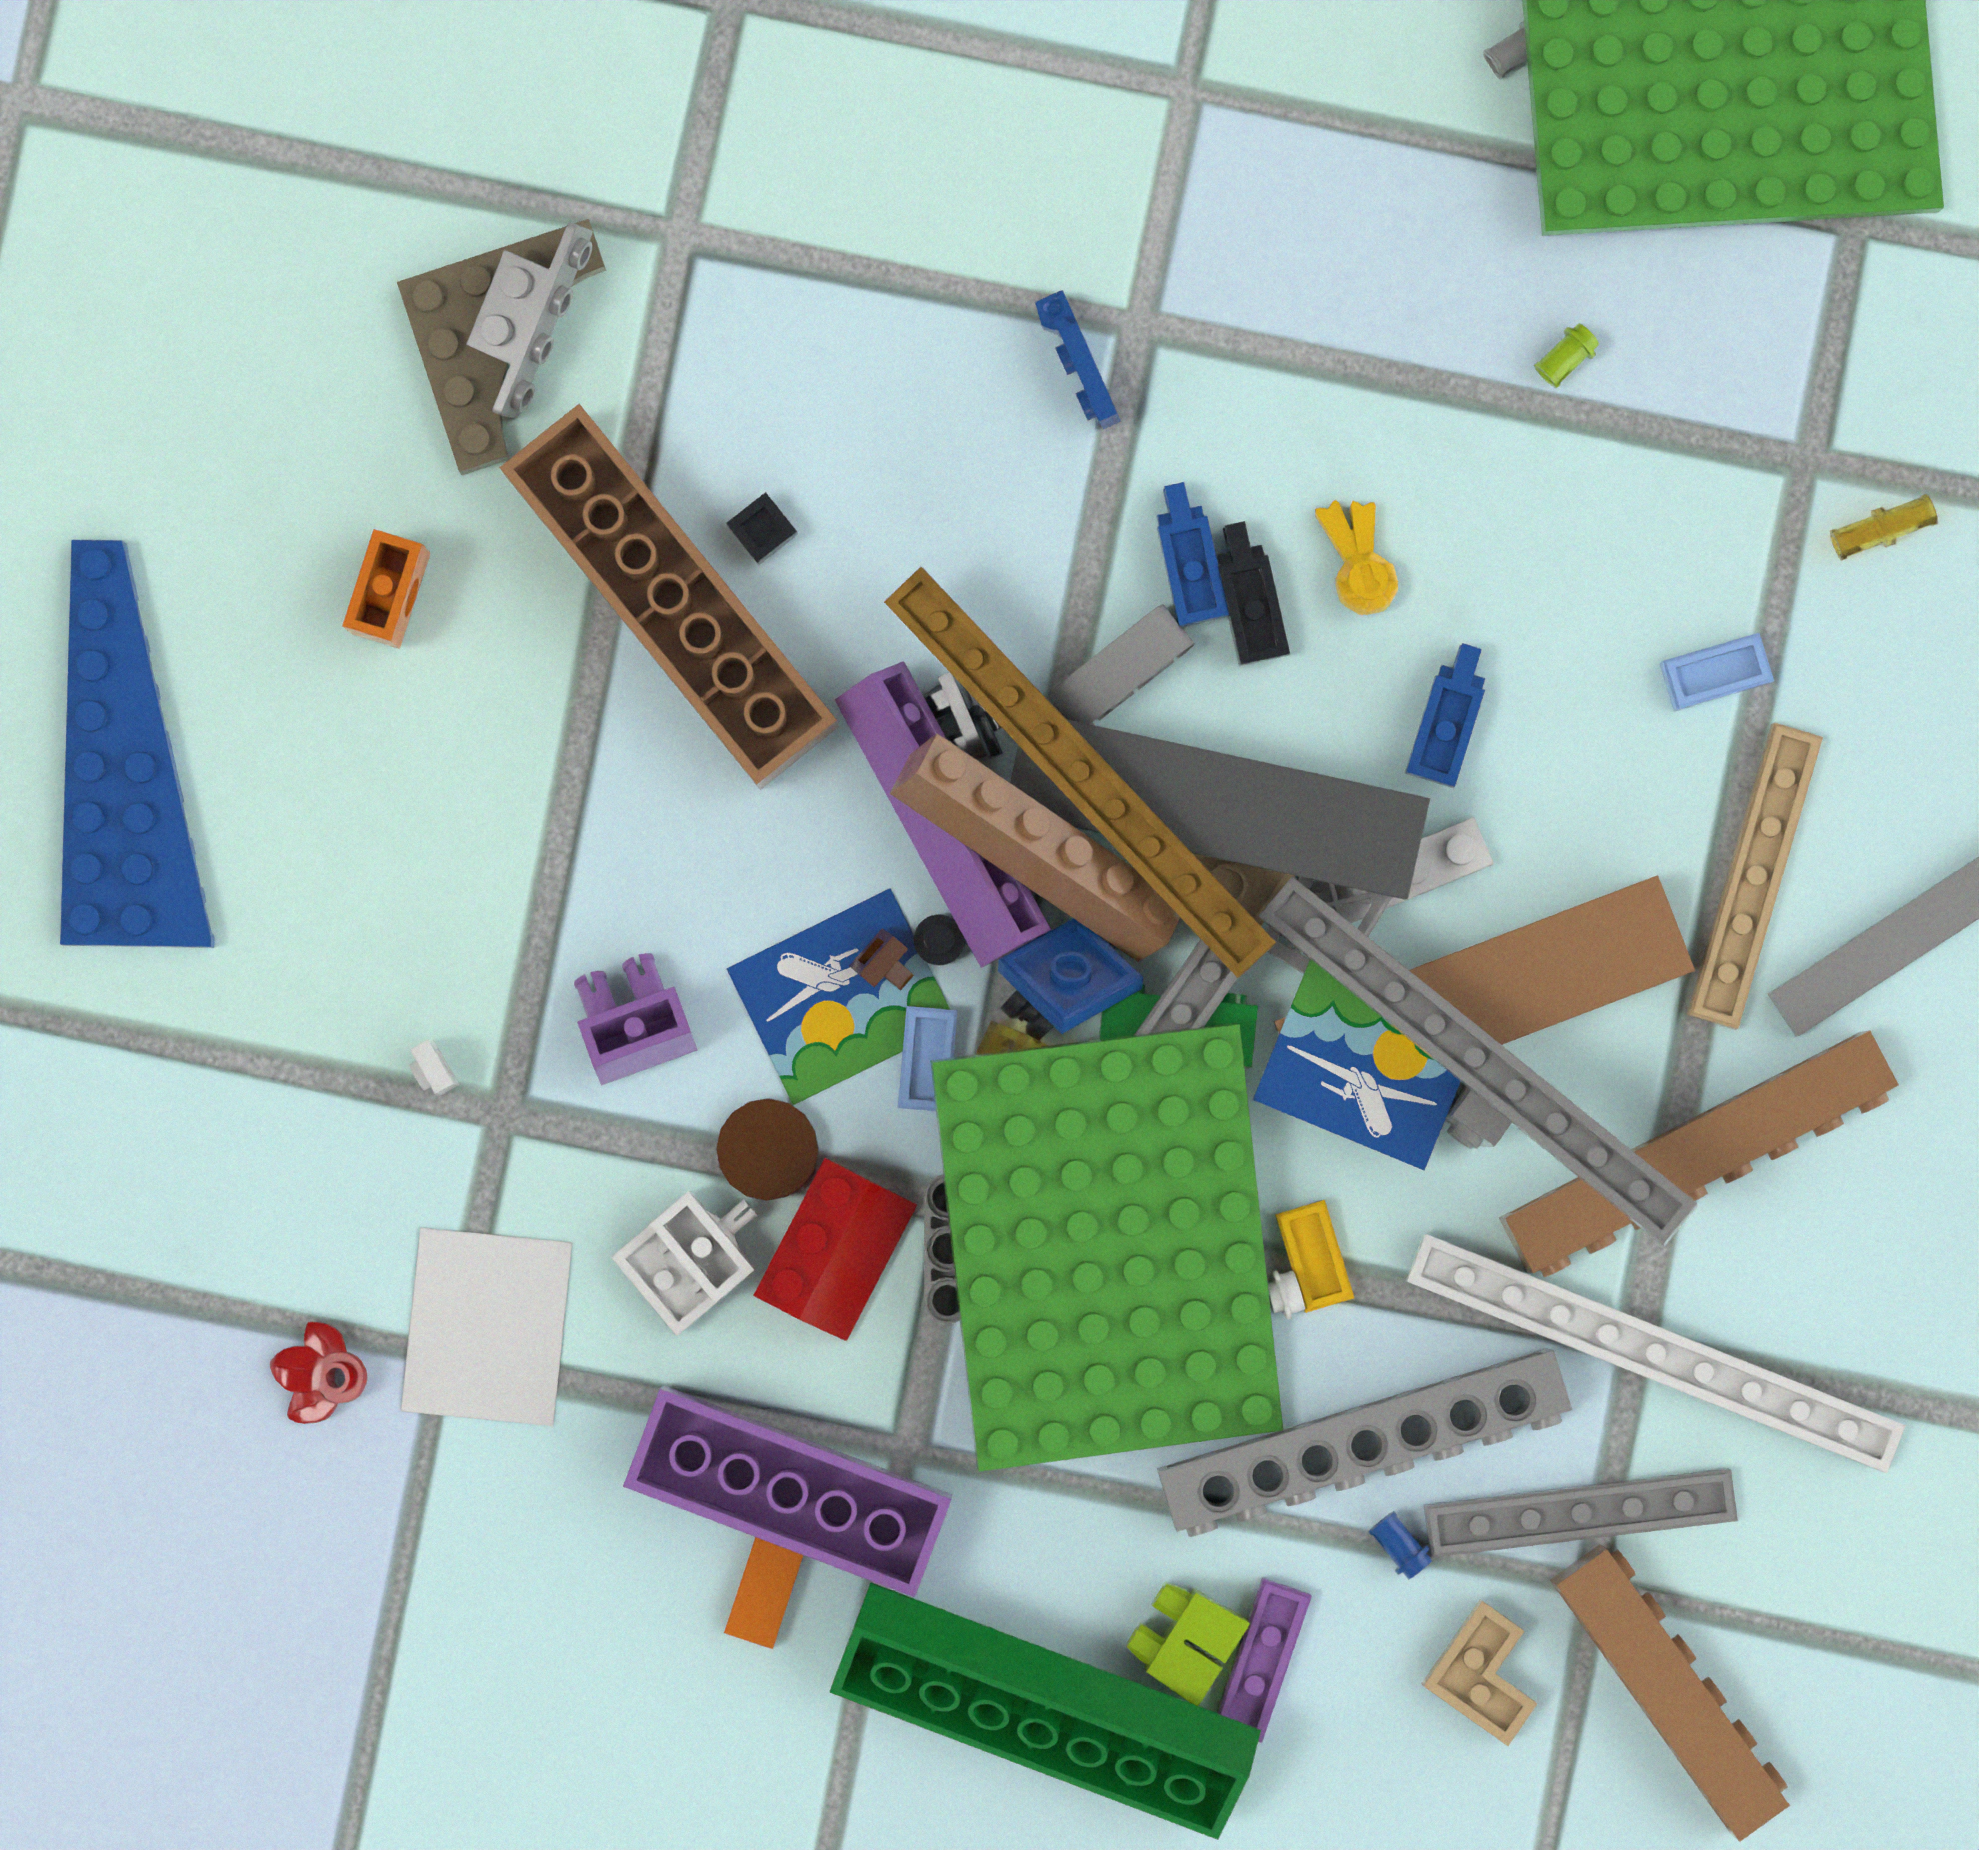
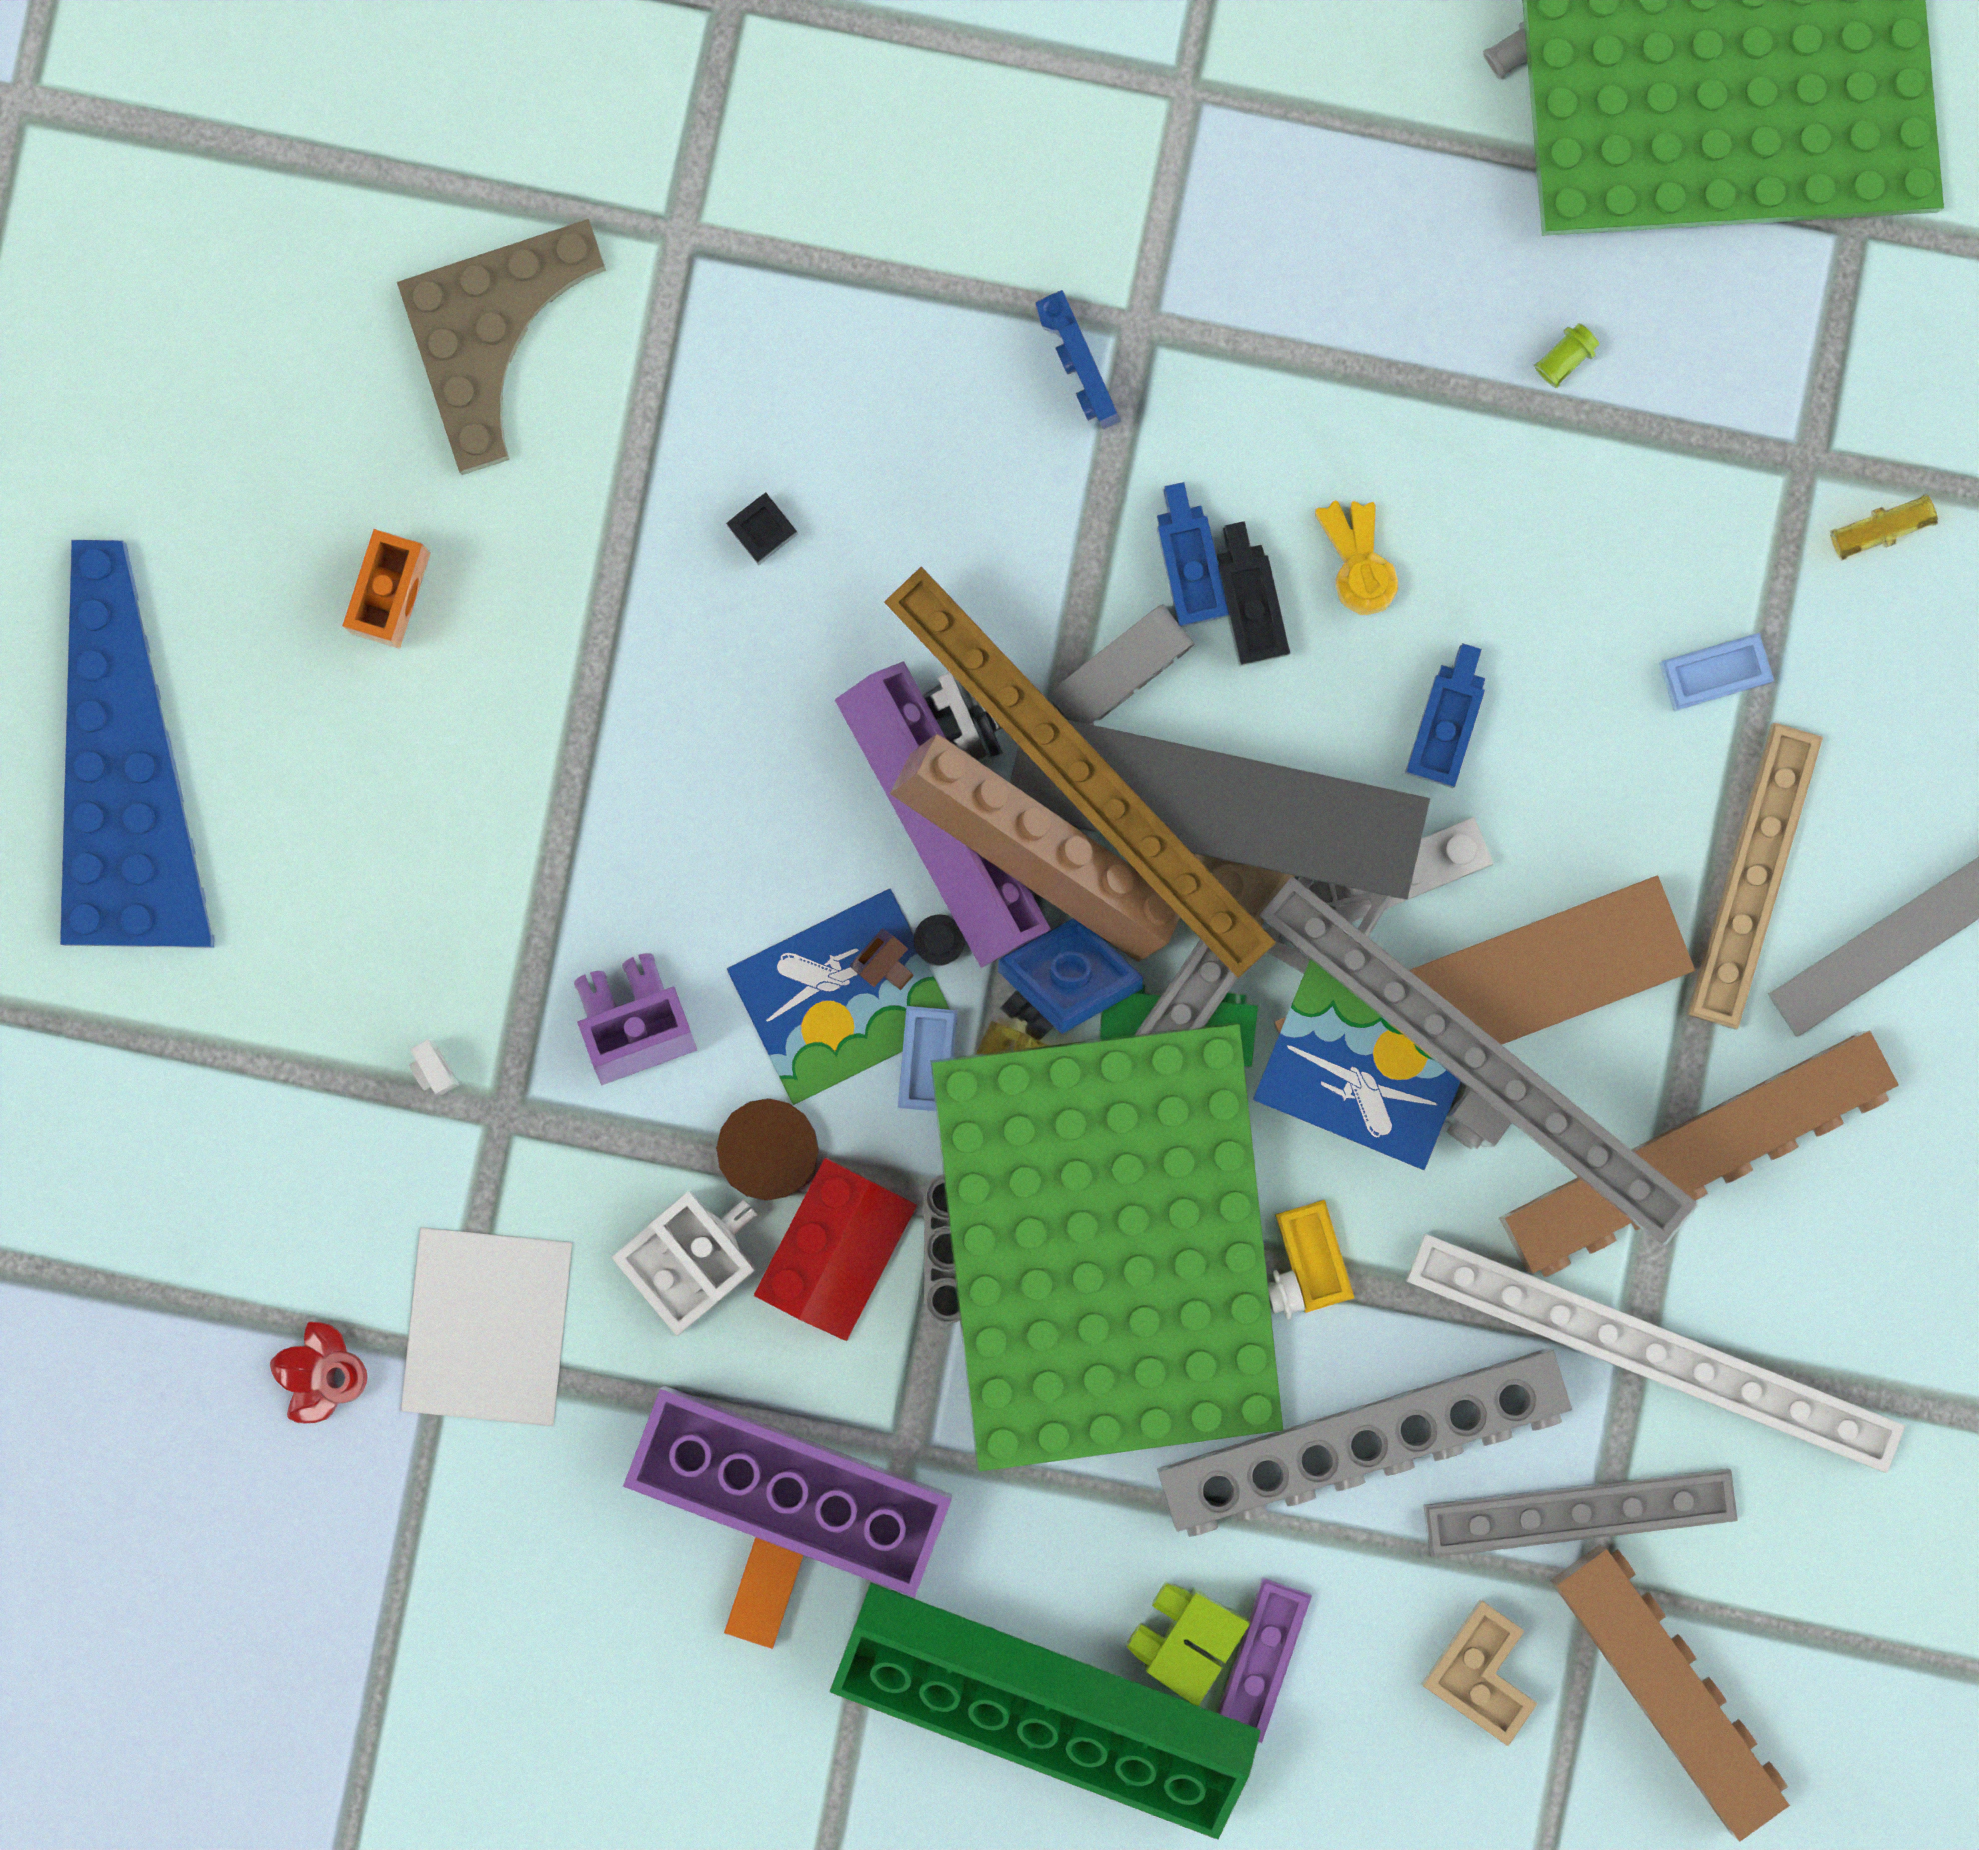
light grey bracket [466,222,593,419] -> none
medium nougat brick [499,404,839,790] -> none
blue pin [1368,1511,1432,1580] -> none

